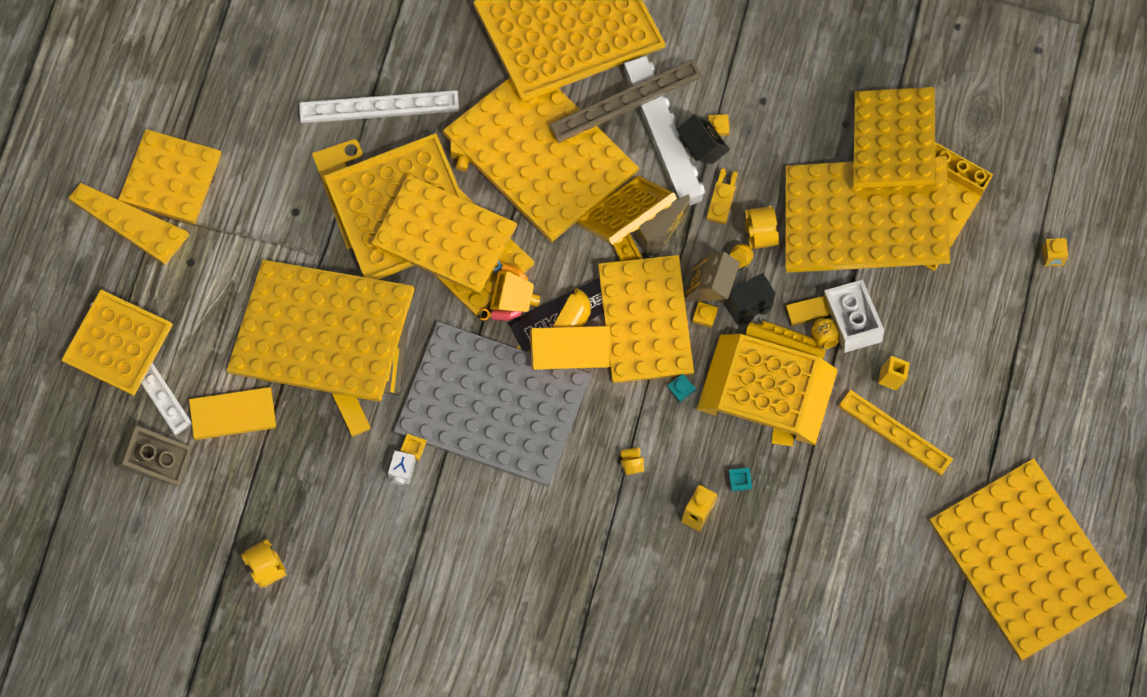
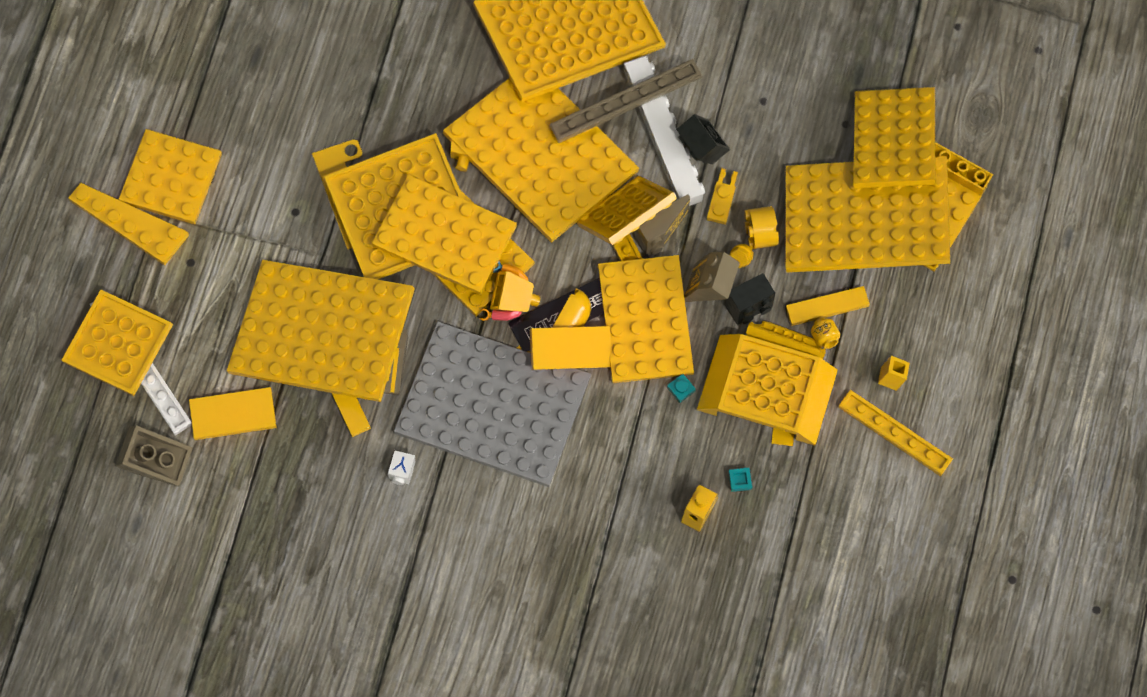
yellow brick [241,539,287,588] -> none
white tile [299,90,459,123] -> none
yellow plate [400,434,427,461] -> none
yellow piece [621,447,644,475] -> none
yellow plate [692,302,718,328] -> none
yellow plate [708,114,730,136] -> none
white slope [824,280,884,353] -> none
yellow plate [929,458,1127,662] -> none
yellow brick [1042,238,1068,266] -> none

